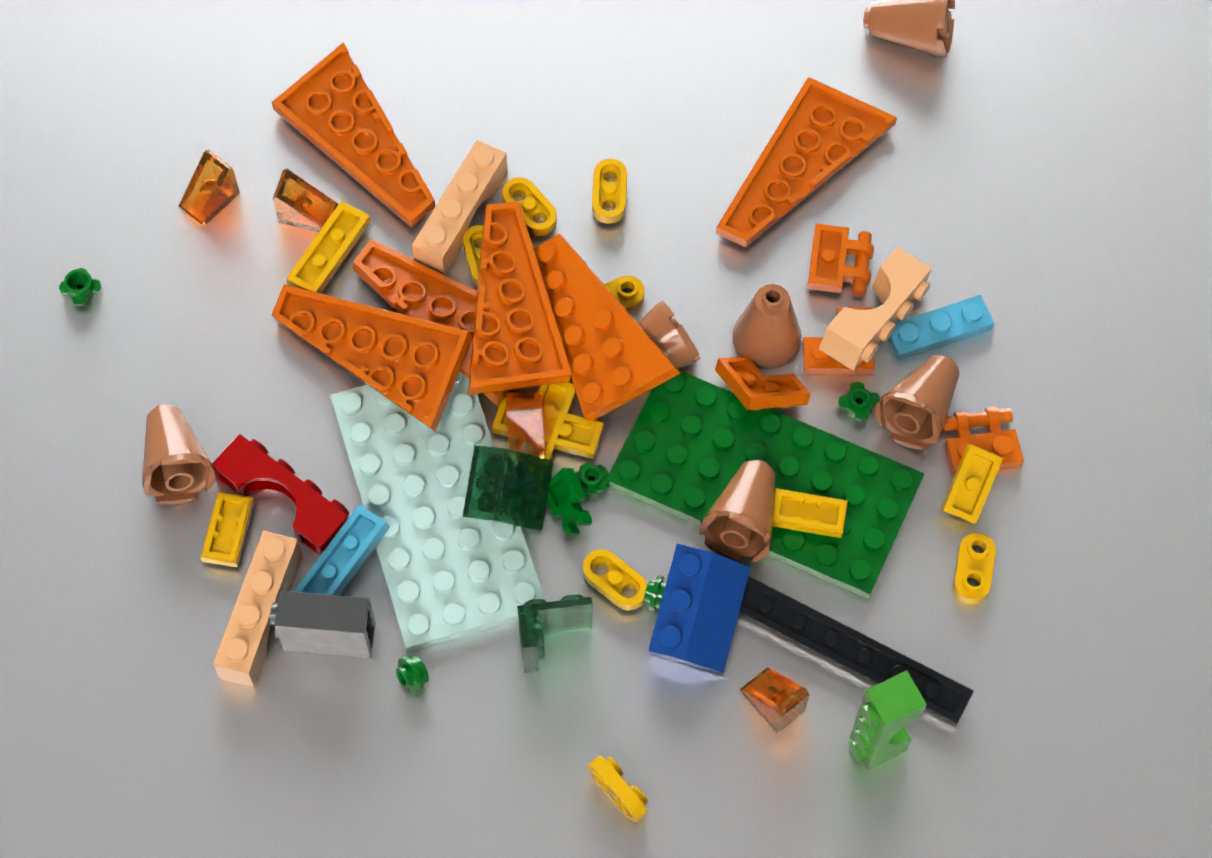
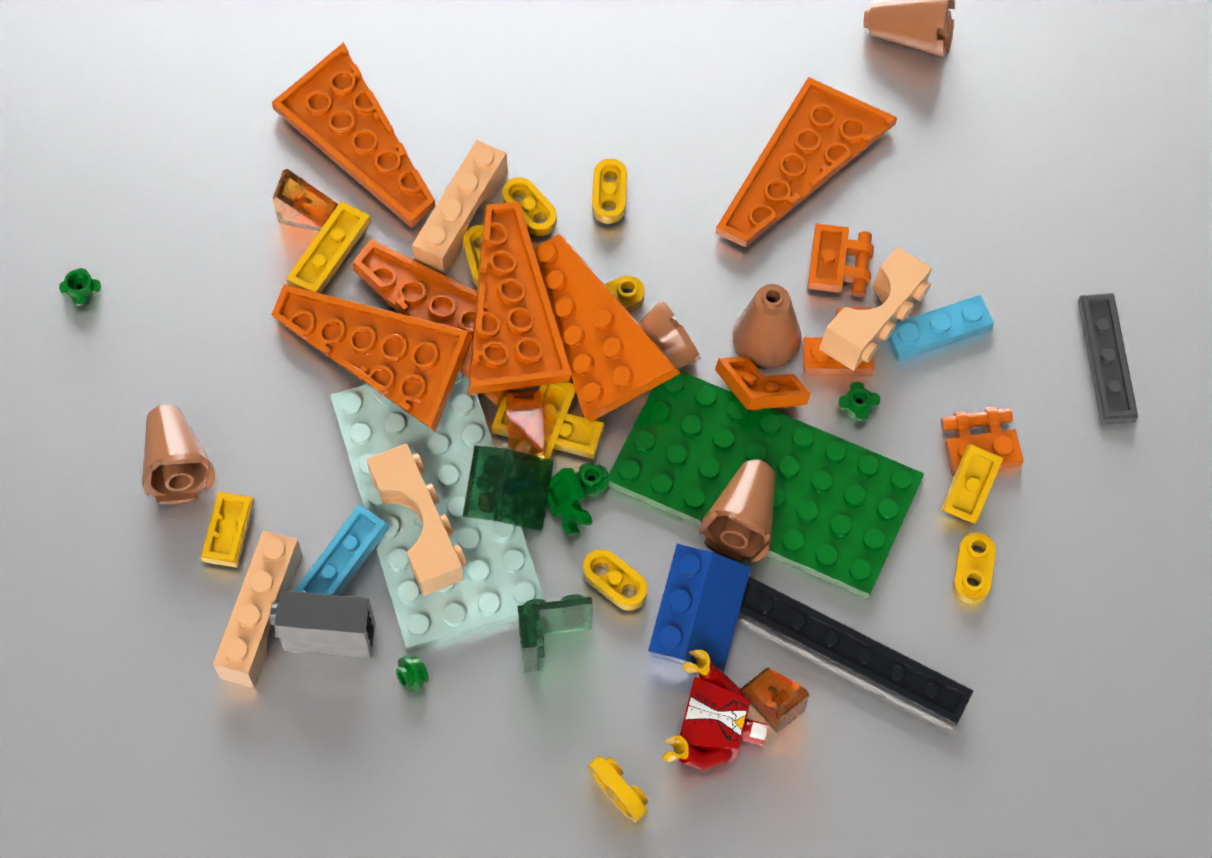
clear orange slope [179,150,240,225] -> none
red arch [212,434,350,557] -> none
green plate [644,575,667,612] -> none
yellow plate [773,488,848,538] -> none
bright green arch [848,670,927,770] -> none
nougat cone [875,355,960,450] -> none
none -> light nougat arch [366,443,467,597]
none -> red torso [663,649,768,771]
none -> dark grey tile [1078,293,1138,425]

